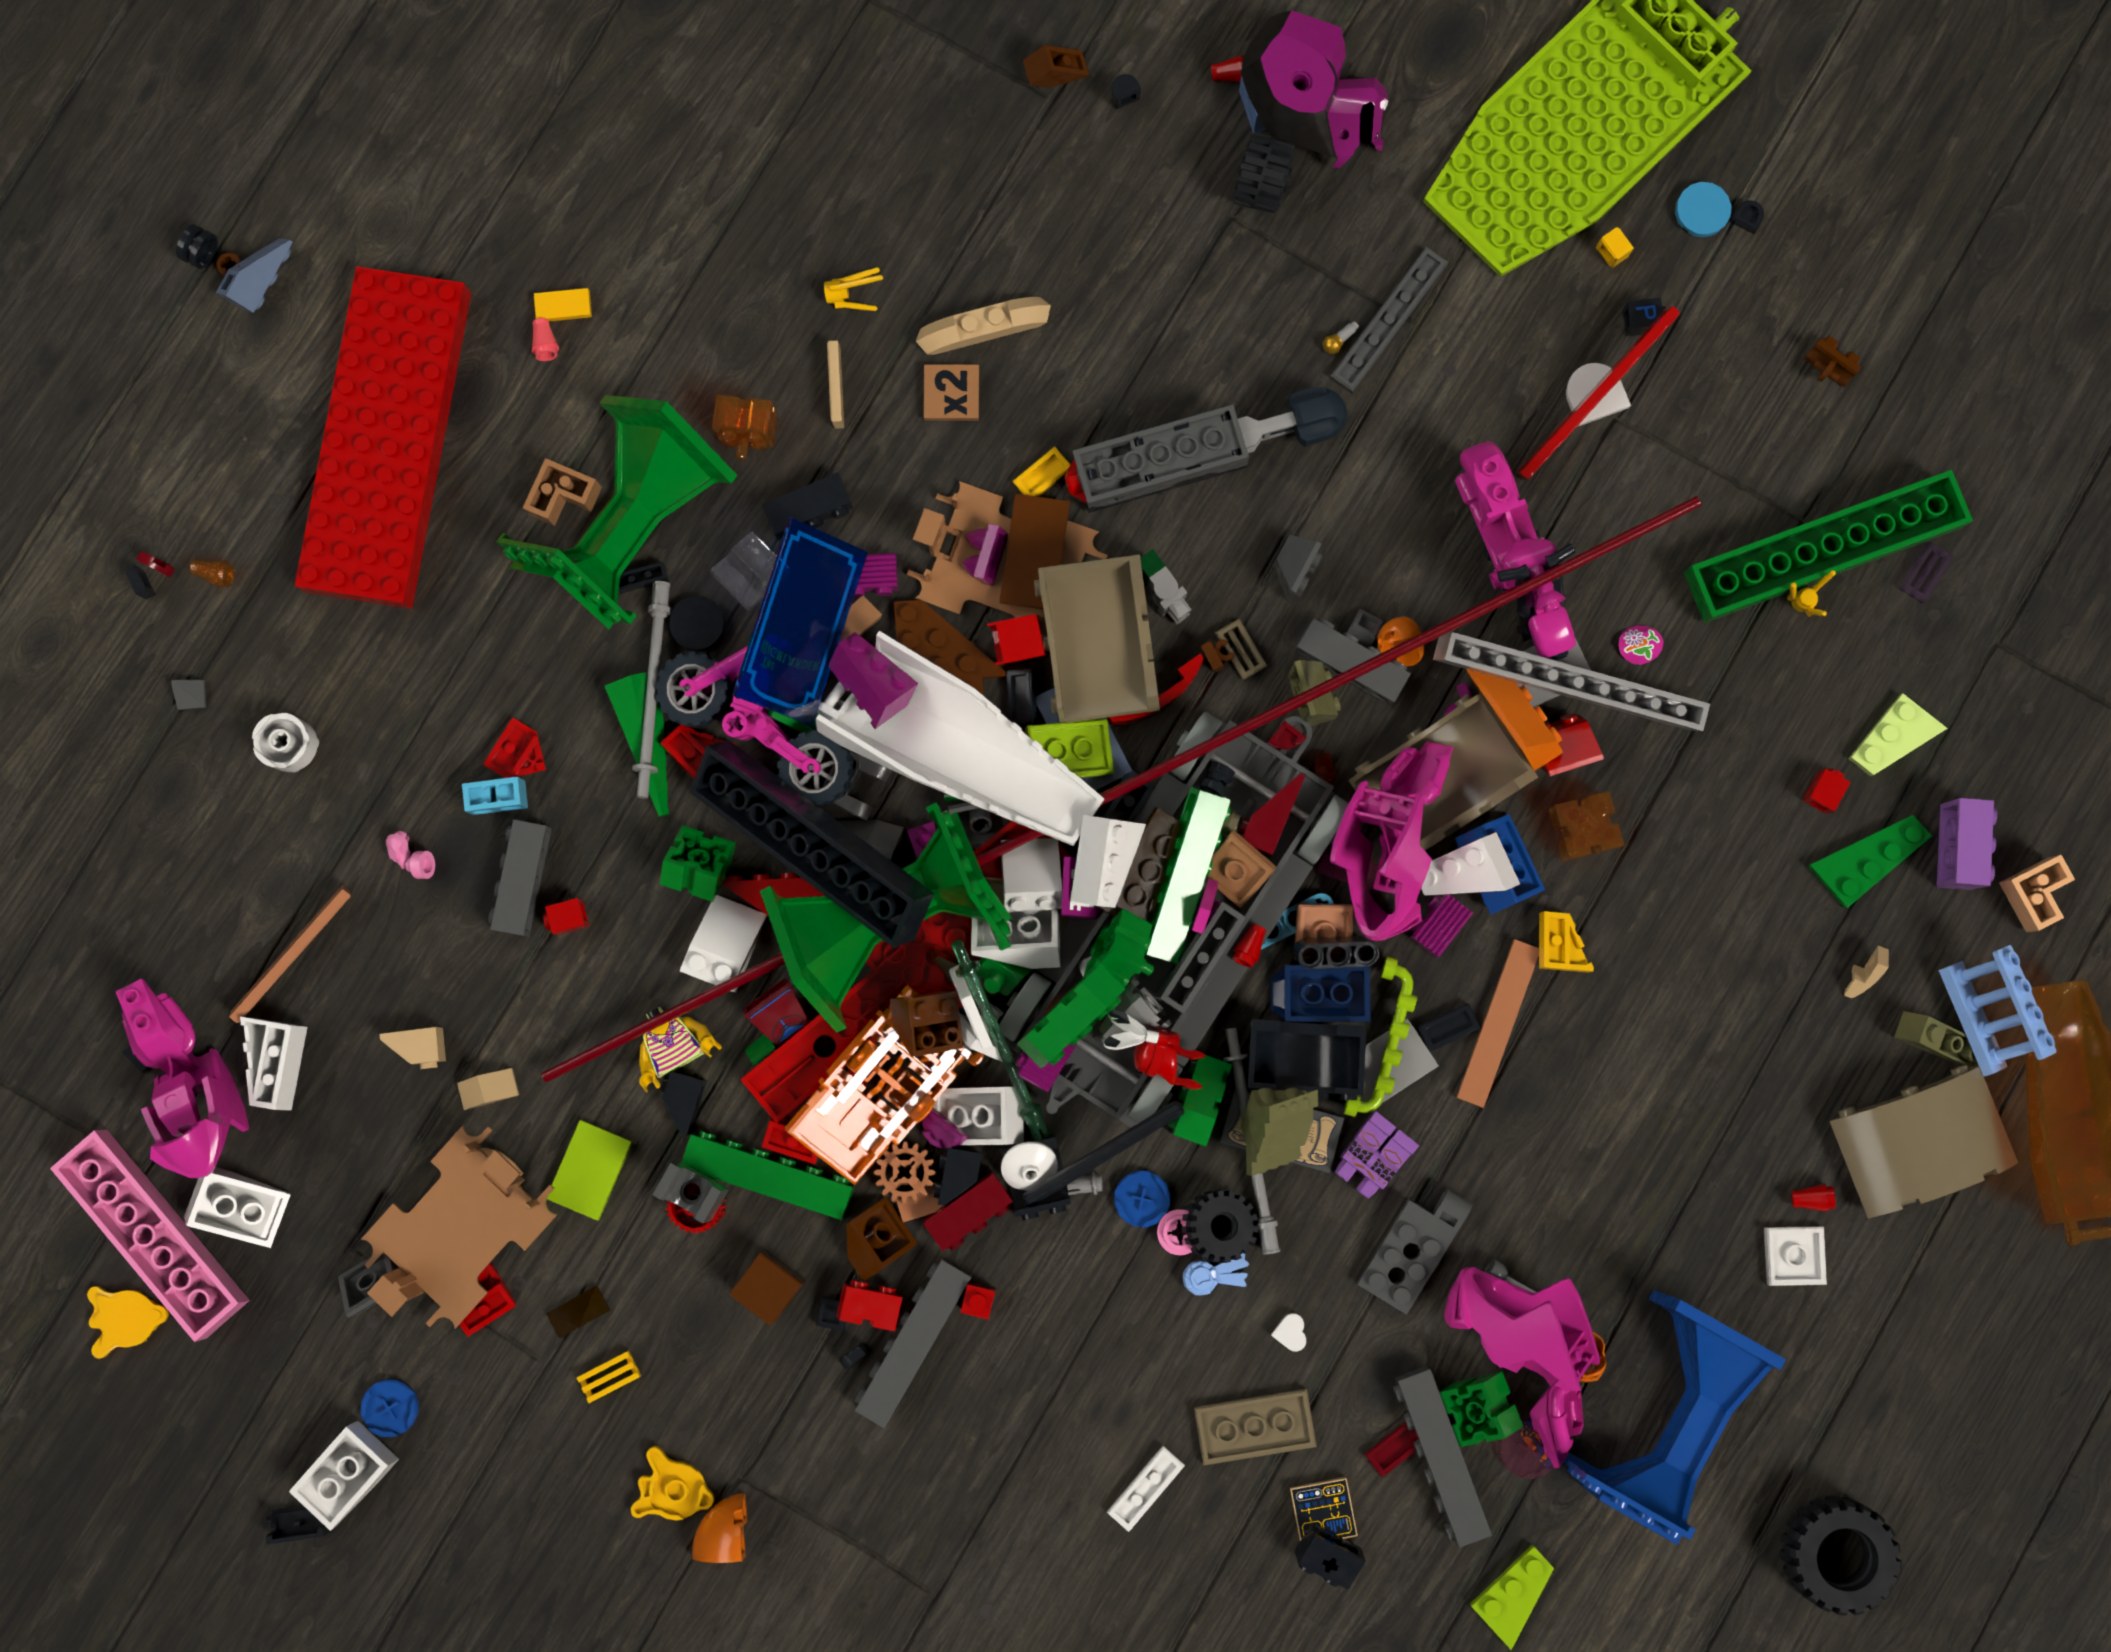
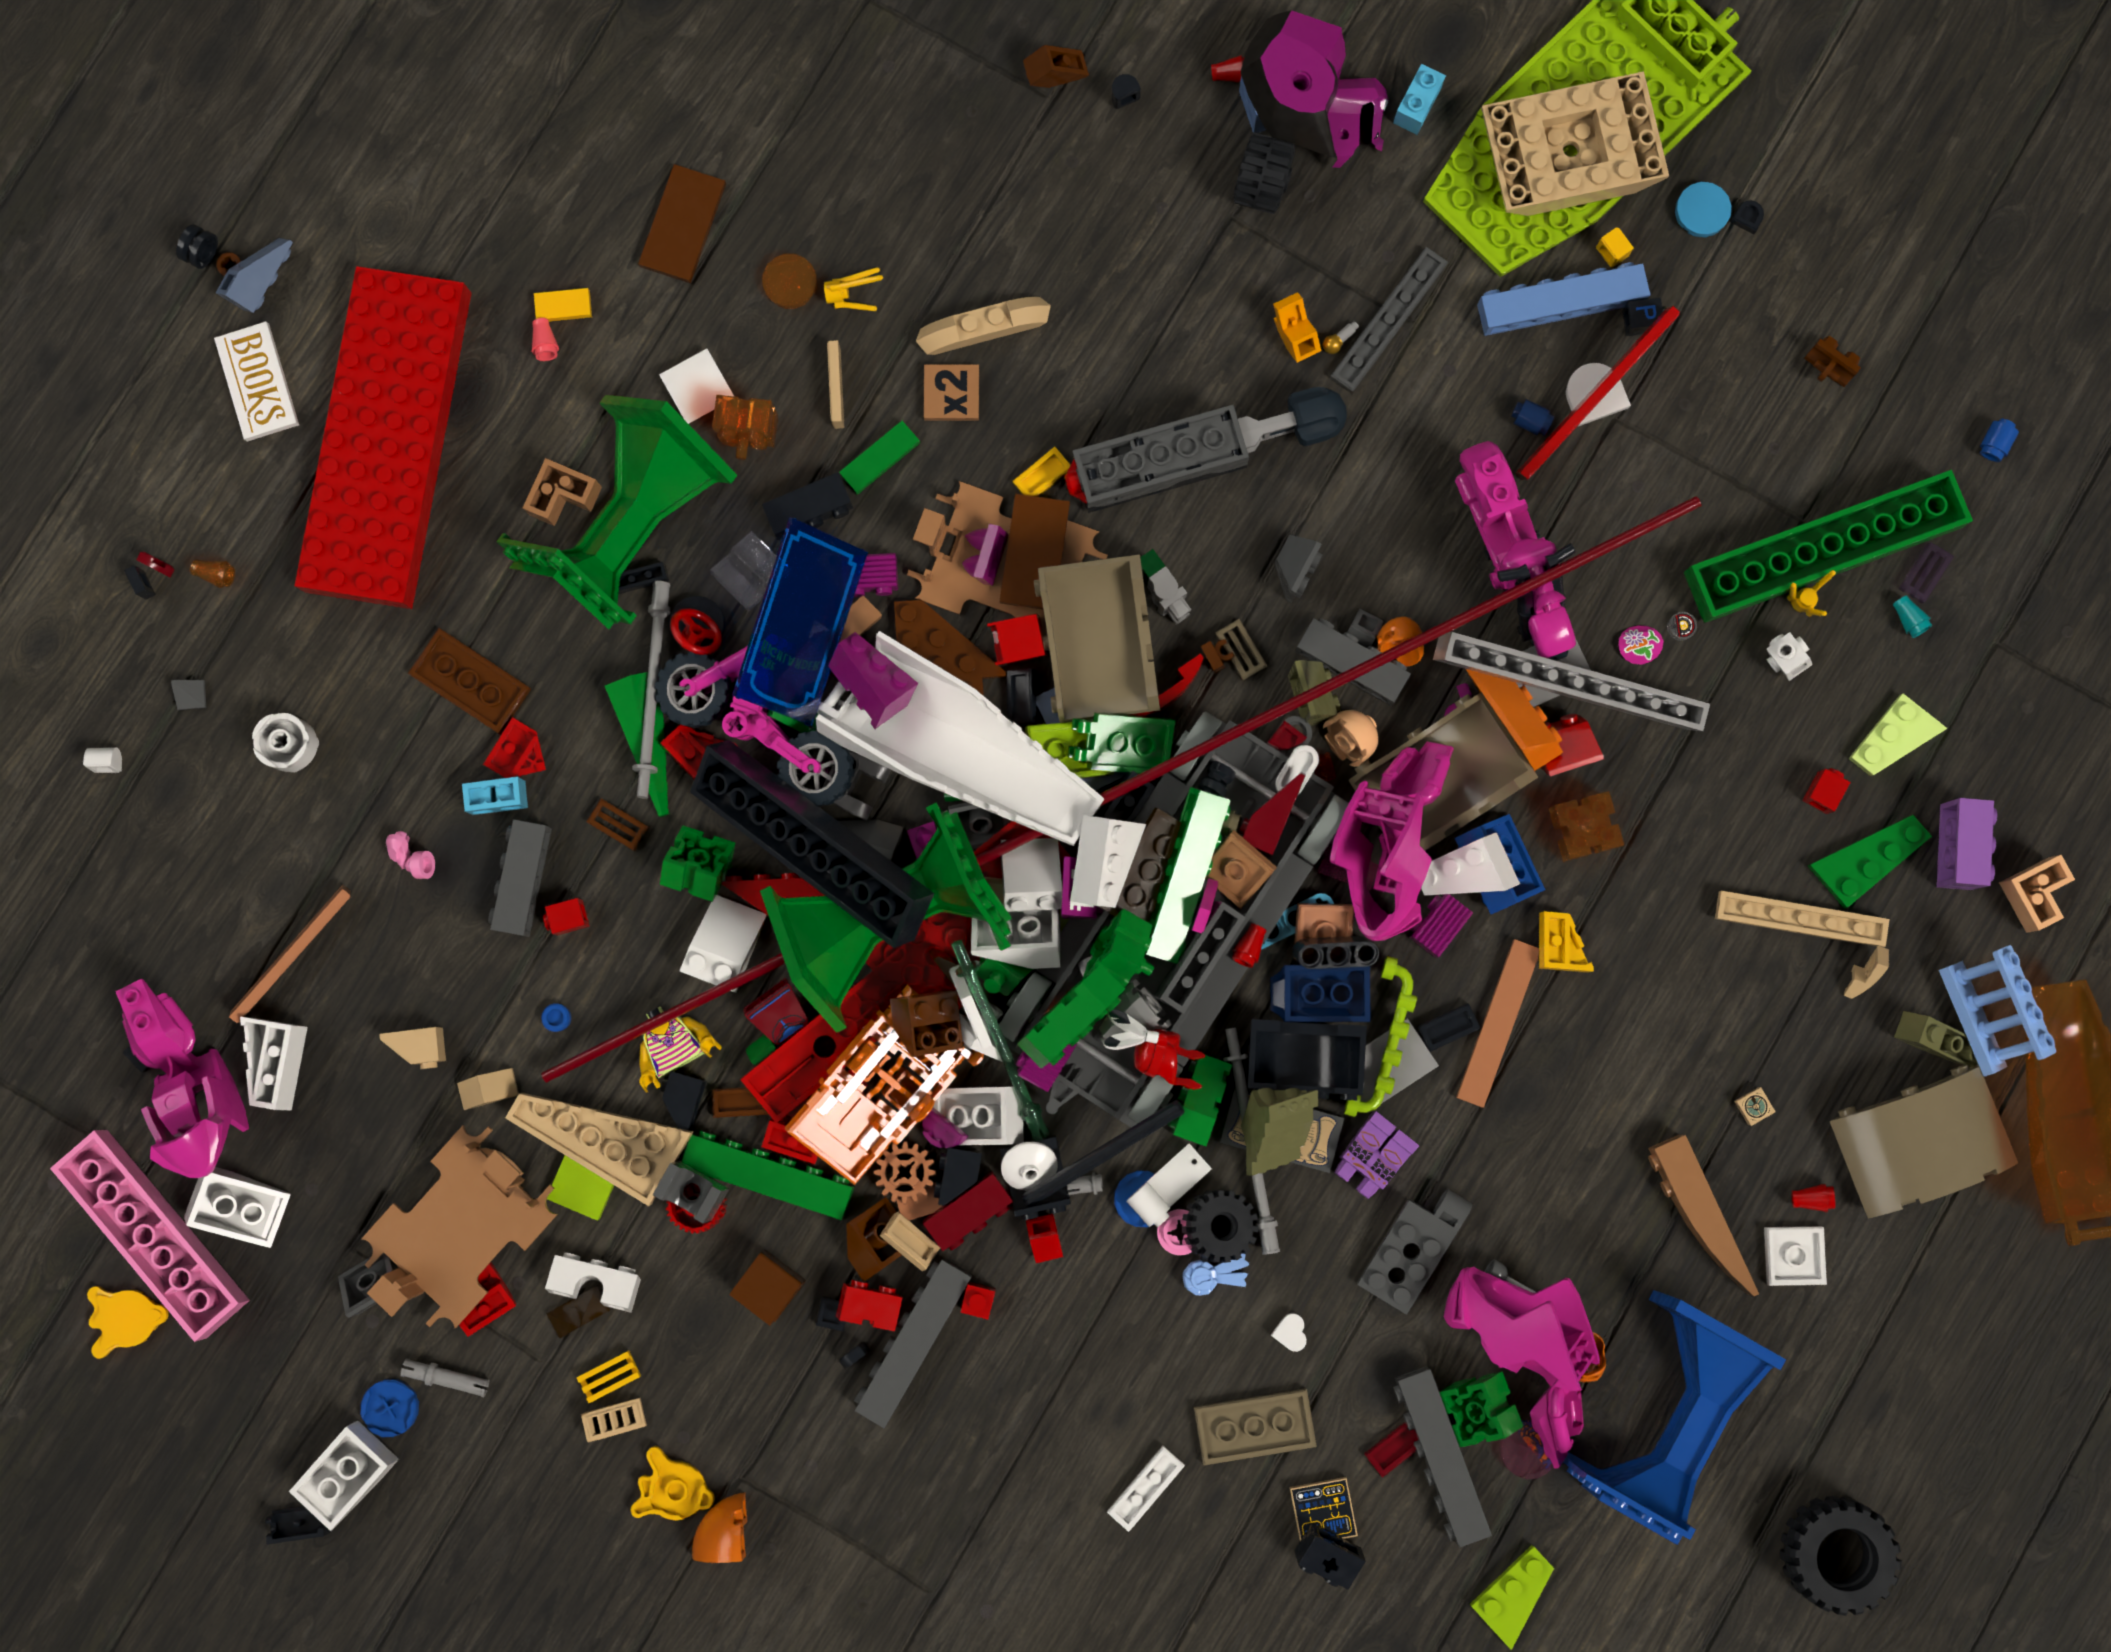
none -> white brick [83,748,122,773]
none -> white tile [214,322,299,442]
none -> light grey pin [401,1358,490,1398]
none -> reddish brown tile [408,628,531,735]
none -> tan wing [505,1093,693,1206]
none -> blue tile [541,1004,571,1032]
none -> white arch [545,1253,641,1313]
none -> tan slope [581,1398,647,1442]
none -> reddish brown tile [586,798,650,851]
none -> reddish brown tile [638,164,726,283]
none -> white slope [659,348,735,424]
none -> red piece [670,608,722,655]
none -> reddish brown tile [712,1087,769,1118]
none -> clear orange tile [762,254,817,309]
none -> green tile [839,420,920,495]
none -> tan tile [880,1212,940,1271]
none -> red brick [1026,1214,1063,1263]
none -> green tile [1068,712,1175,773]
none -> white door [1126,1143,1212,1227]
none -> light orange brick [1273,292,1321,363]
none -> white tile [1275,745,1319,795]
none -> light nougat cylinder [1323,710,1378,767]
none -> medium azure brick [1393,64,1446,135]
none -> medium blue brick [1477,262,1650,336]
none -> tan slope [1481,71,1669,216]
none -> dark blue brick [1511,399,1555,436]
none -> medium nougat slope [1648,1134,1759,1296]
none -> tile [1667,612,1697,641]
none -> tan plate [1715,891,1890,947]
none -> tile [1734,1087,1775,1126]
none -> white brick [1766,632,1813,681]
none -> teal cone [1893,595,1932,638]
none -> blue brick [1980,419,2019,462]

